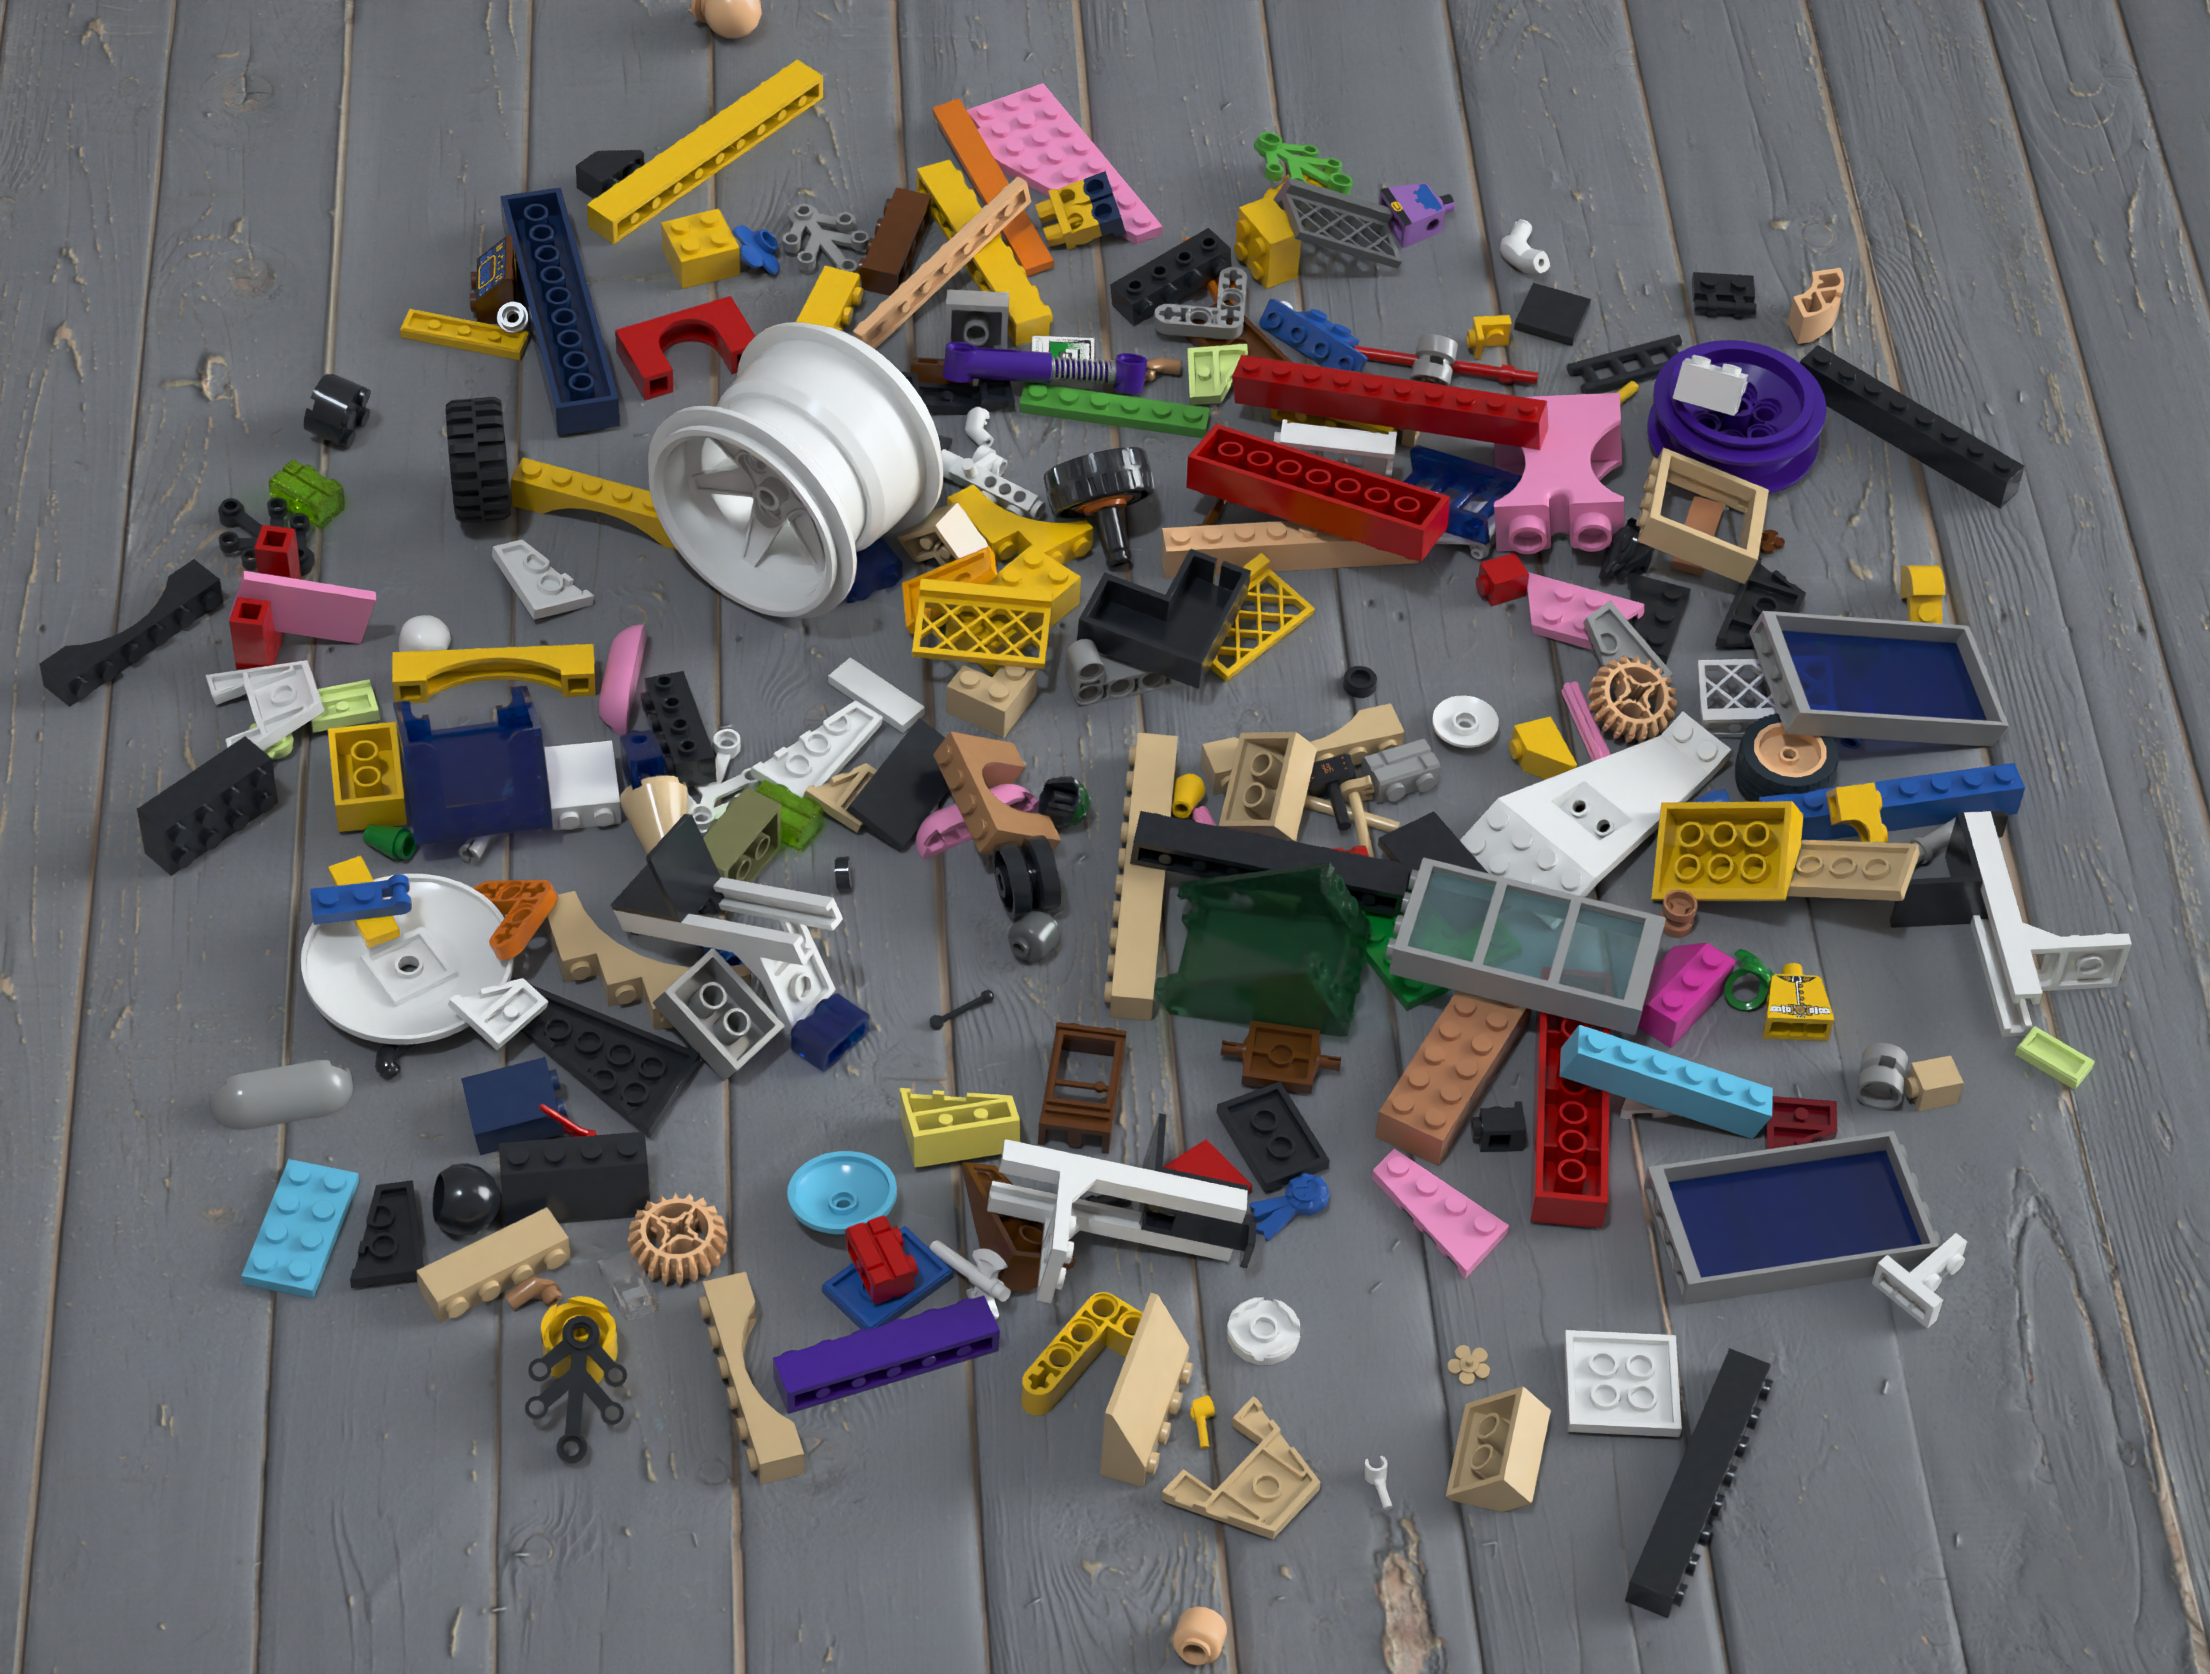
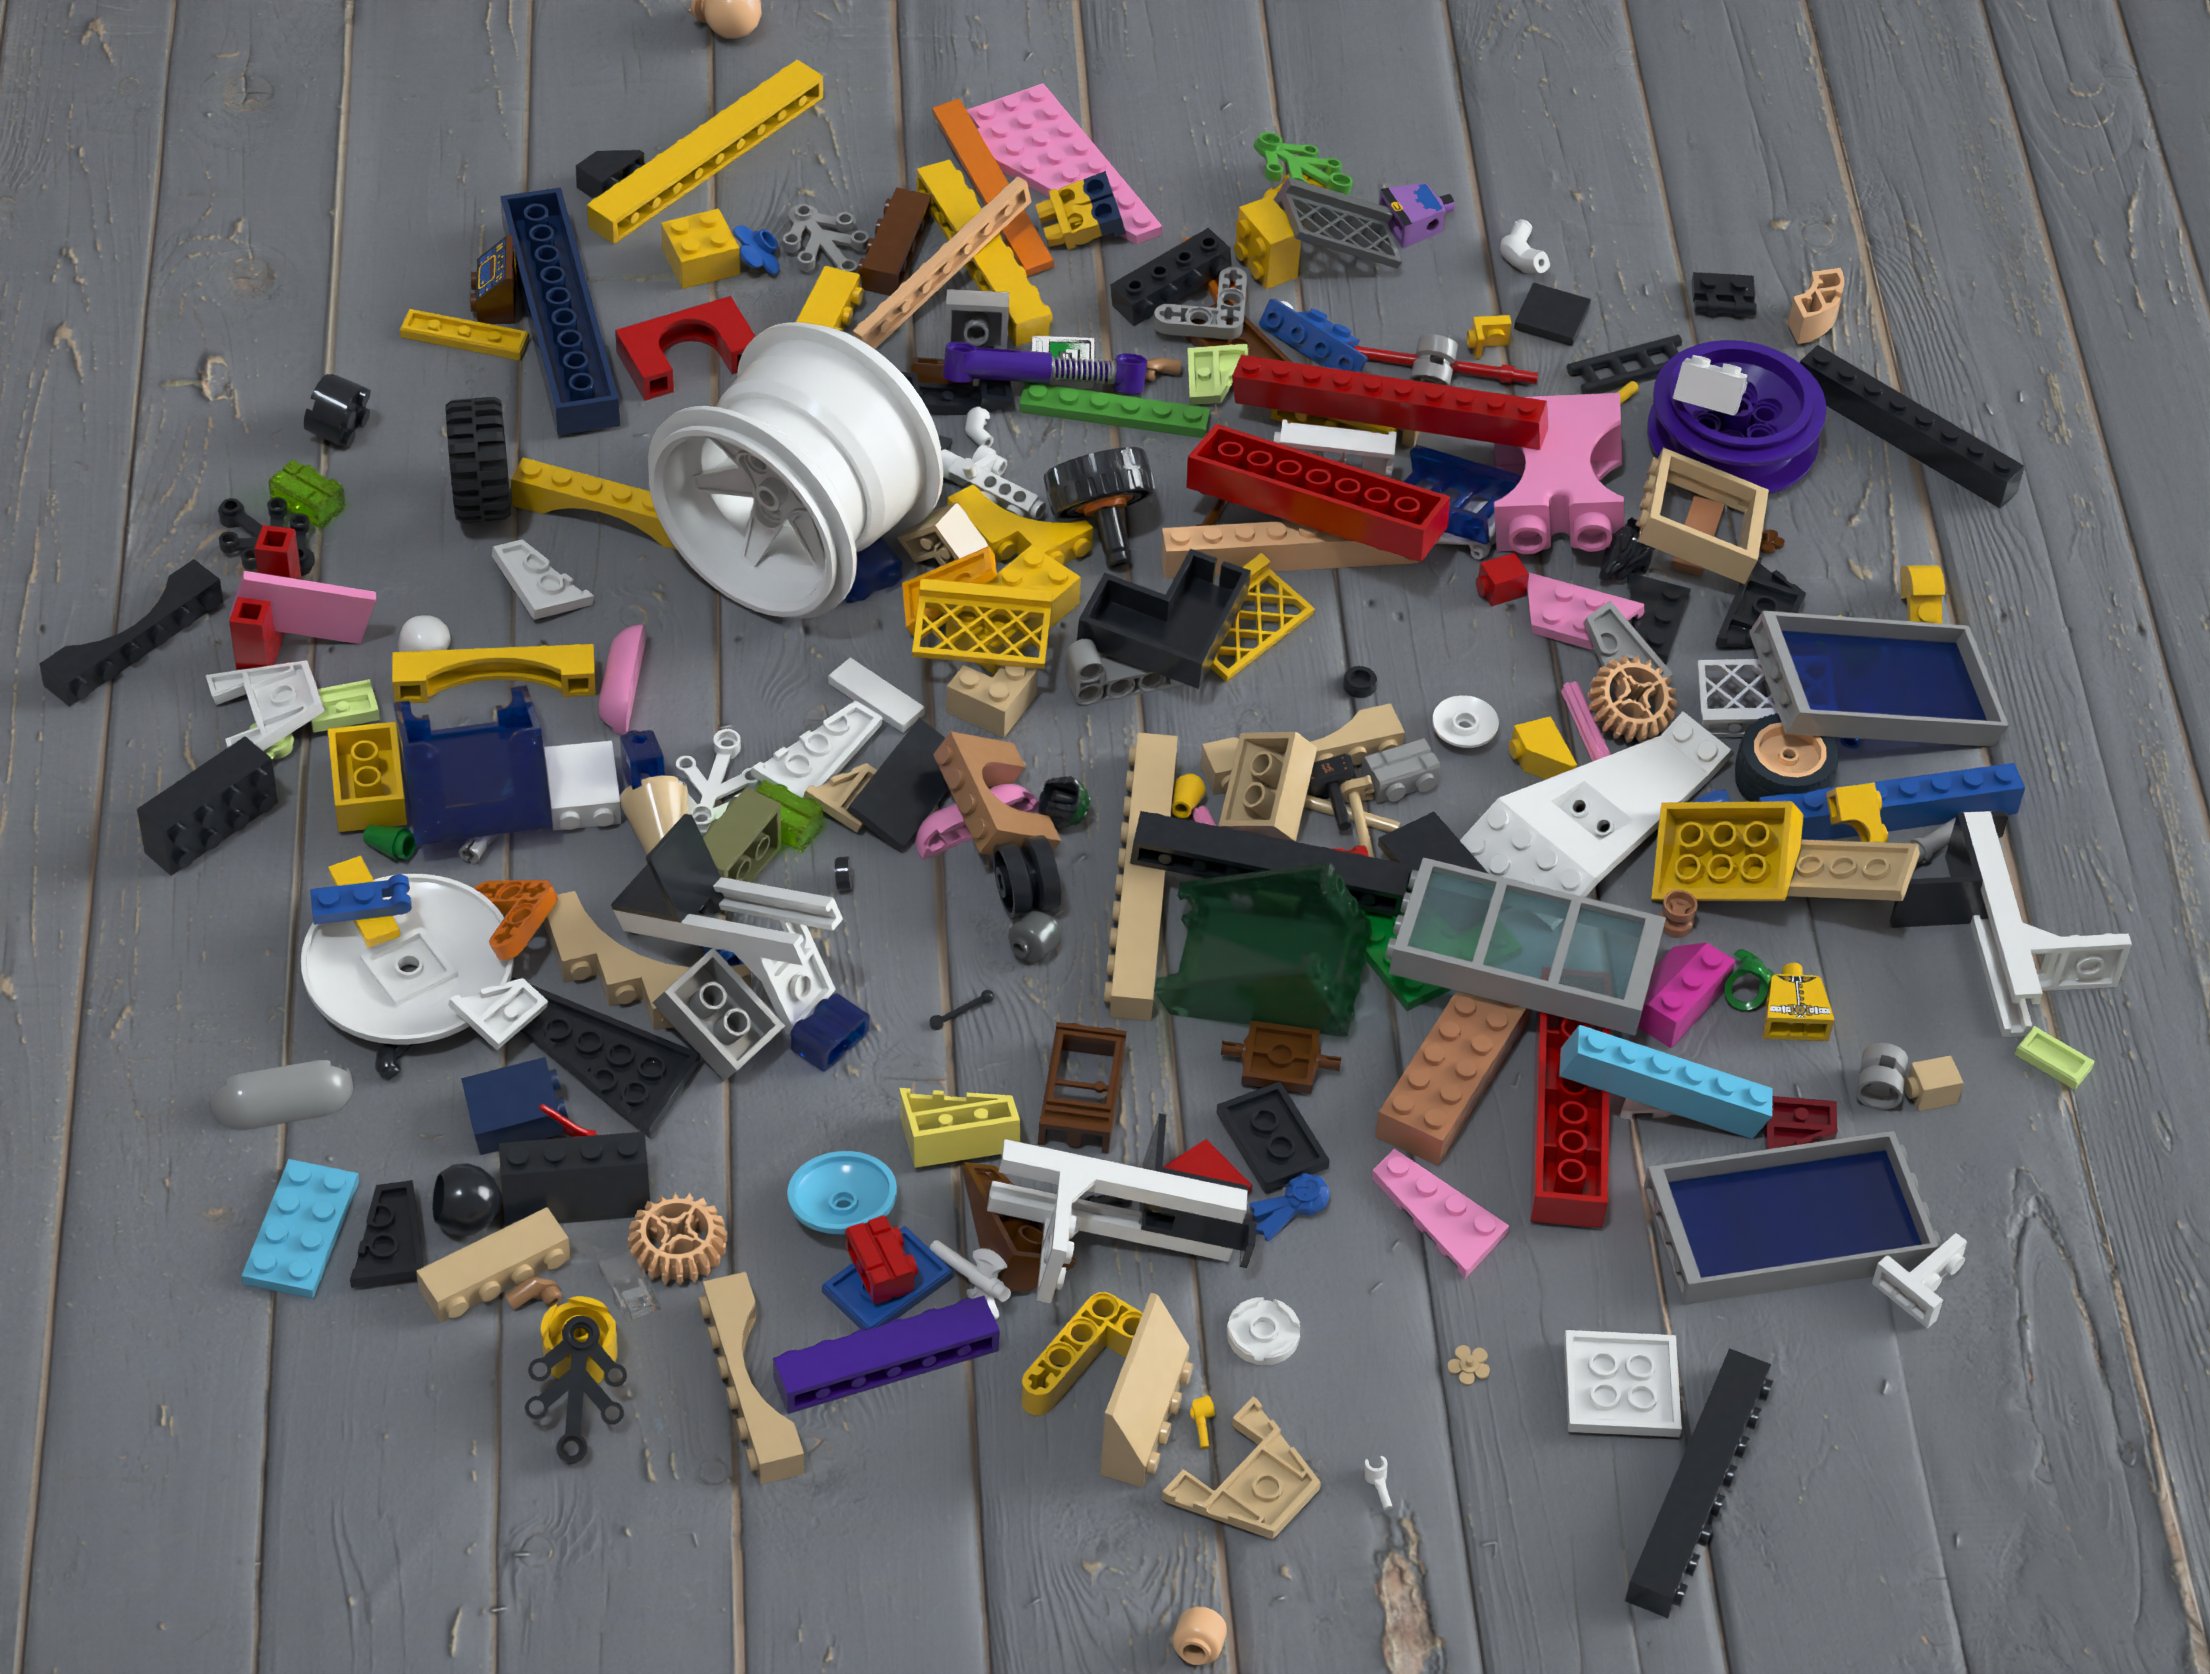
white plate [497,302,529,333] -> none
black brick [640,671,717,787] -> none
tan slope [1445,1386,1551,1512] -> none
black brick [1471,1101,1526,1152] -> none

